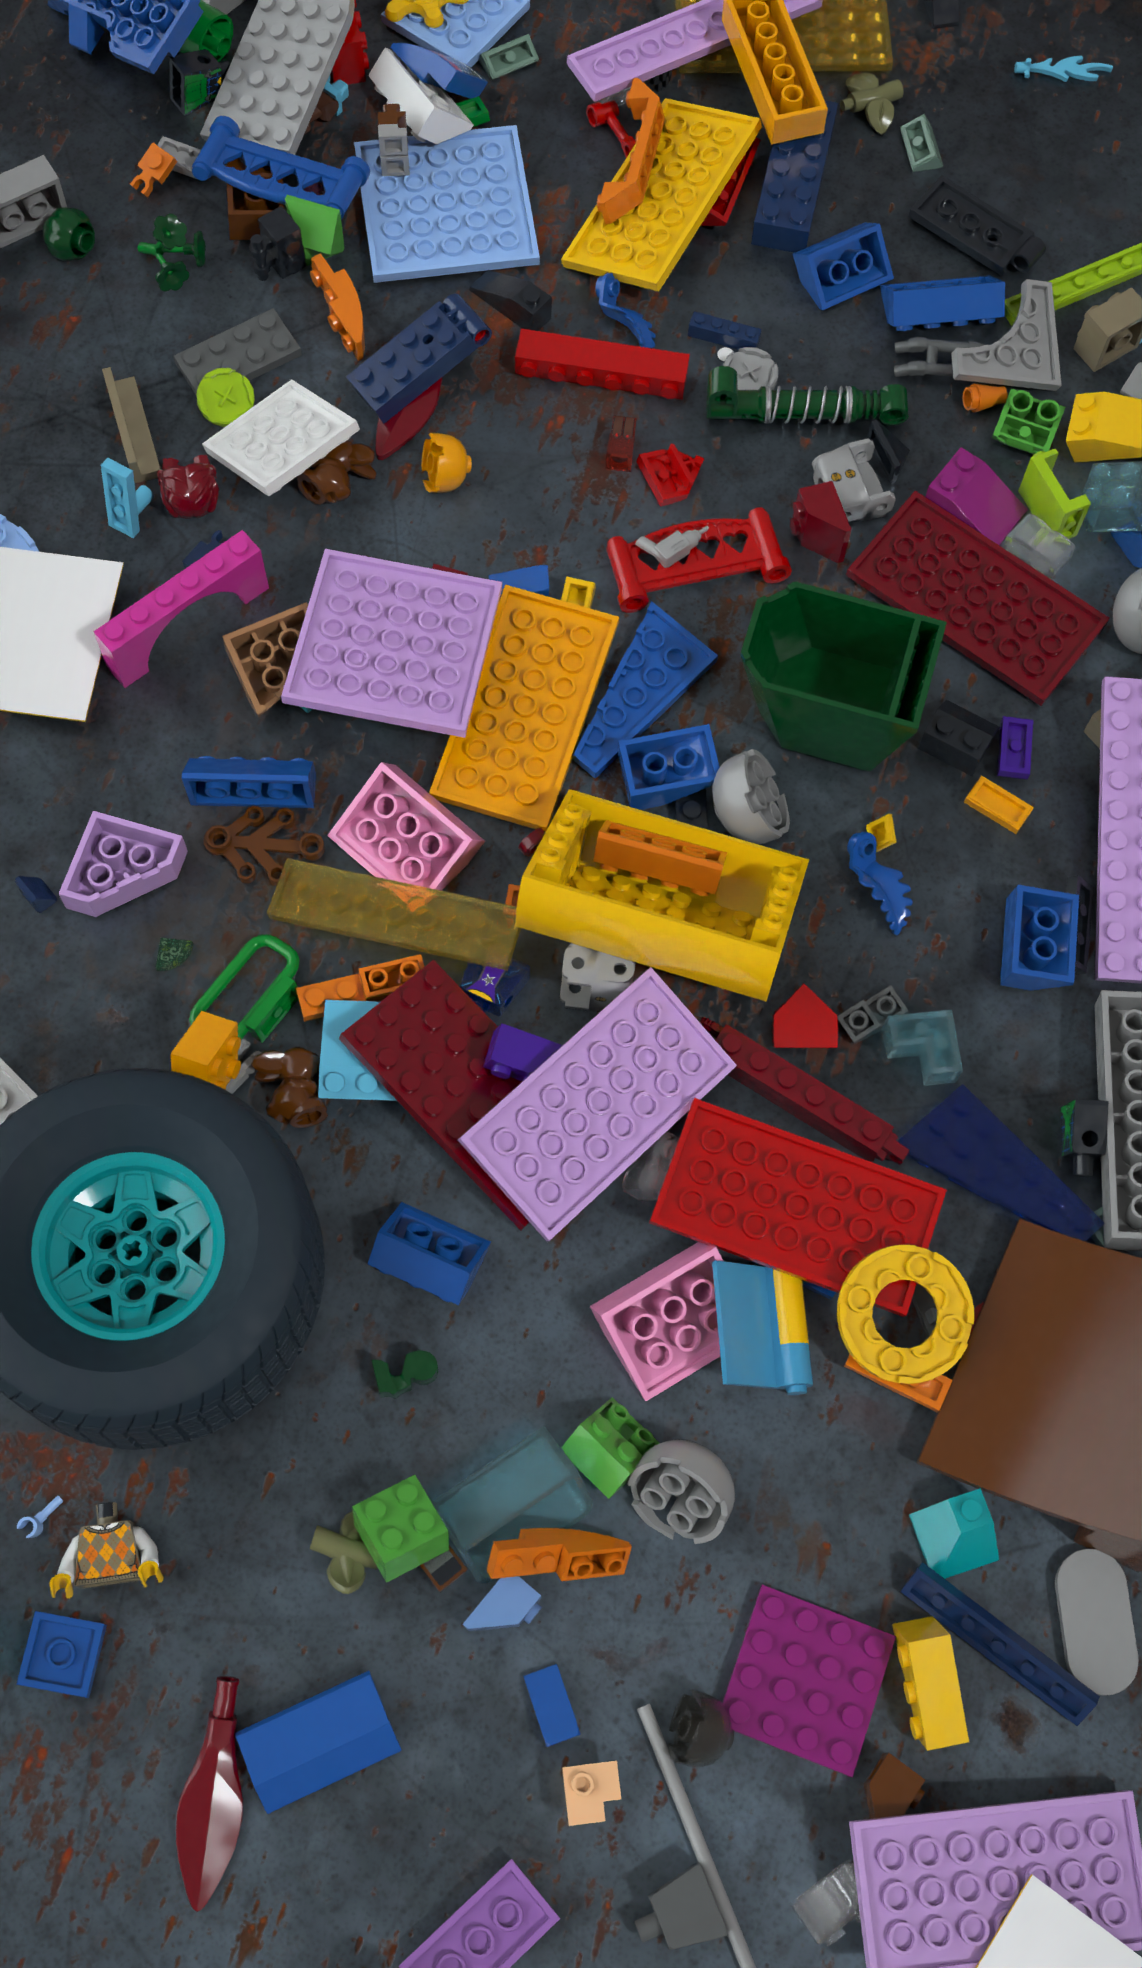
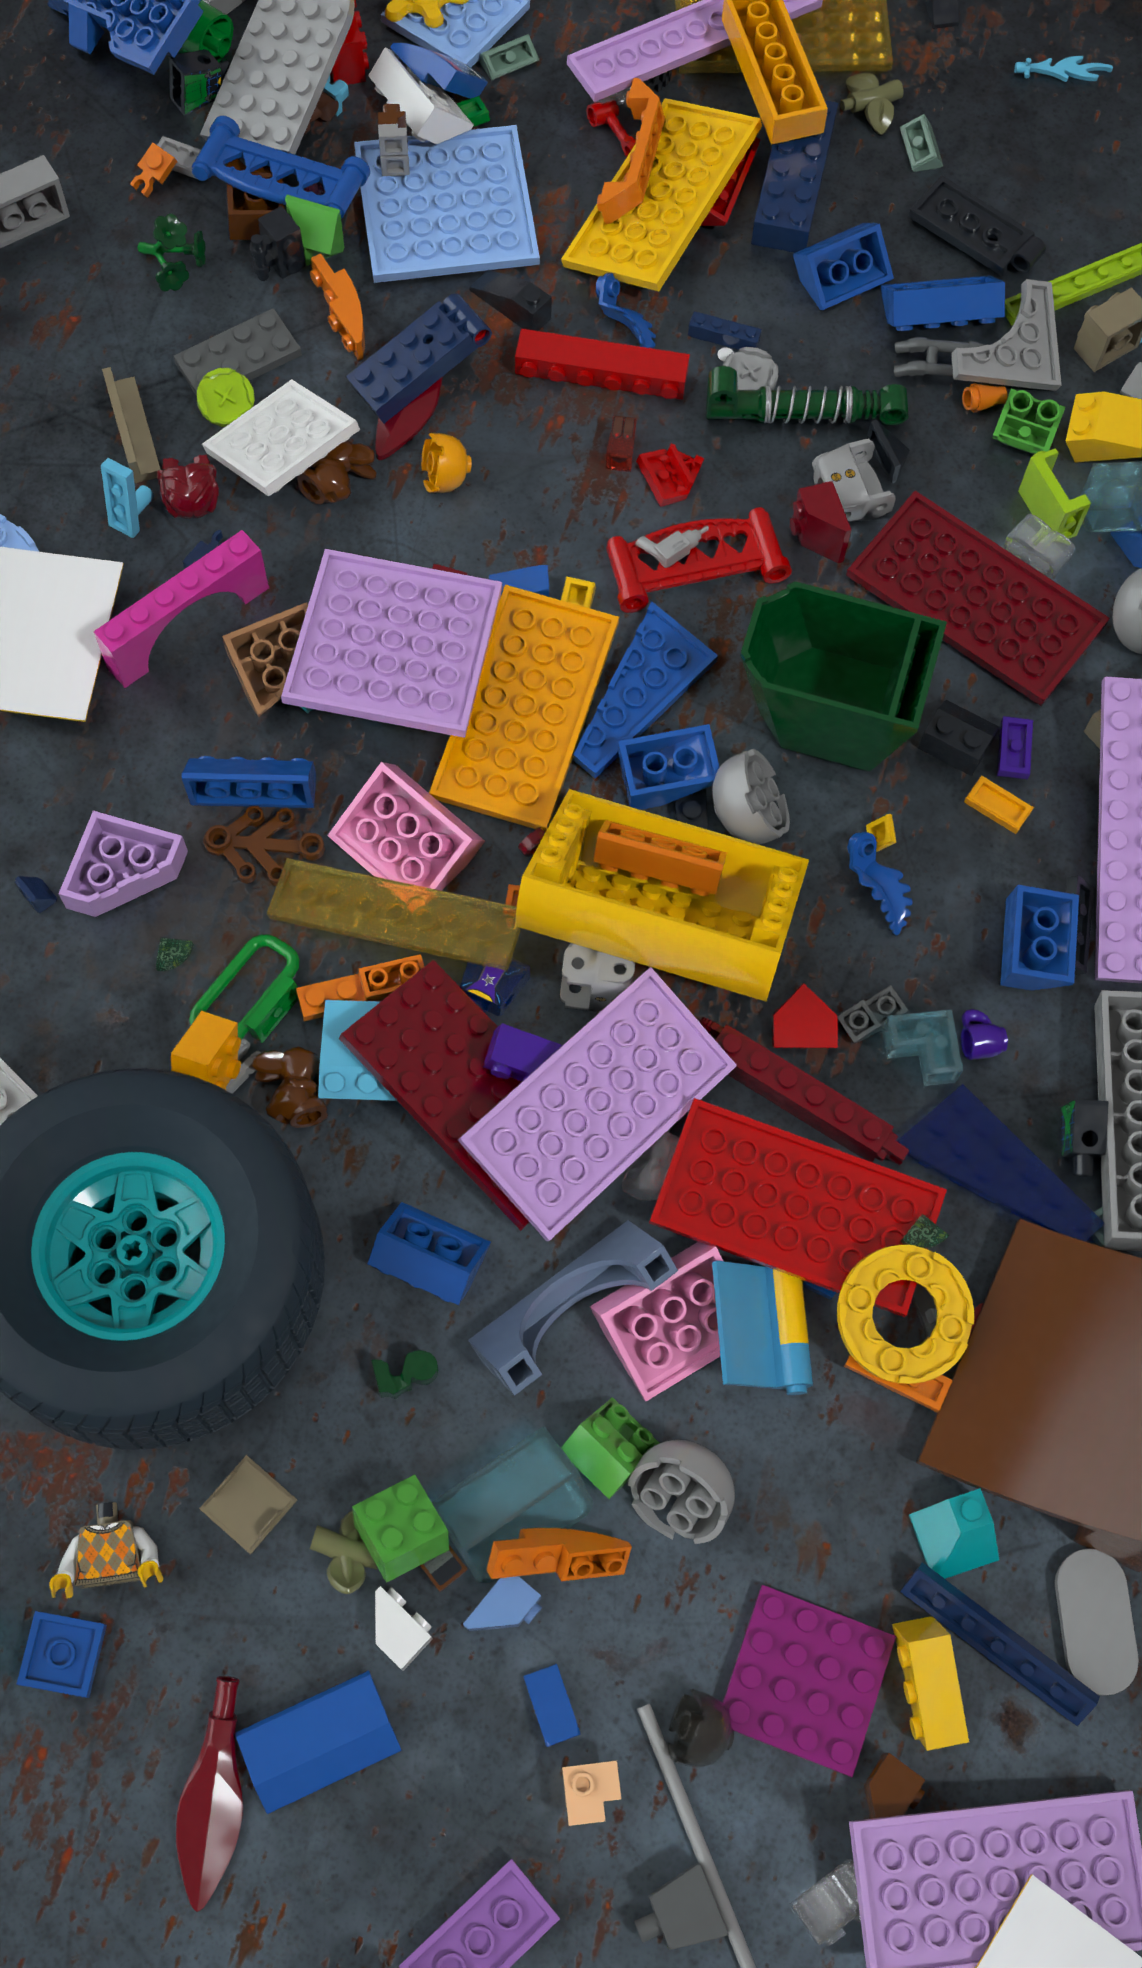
light blue hand [17,1495,63,1538] -> none
dark green plant [43,207,95,261] -> none
magenta slope [925,447,1028,546] -> none
none -> dark tan piece [199,1455,297,1555]
none -> white slope [375,1586,433,1671]
none -> sand blue arch [468,1220,678,1396]
none -> clear green tile [900,1214,949,1249]
none -> dark purple piece [961,1009,1008,1060]

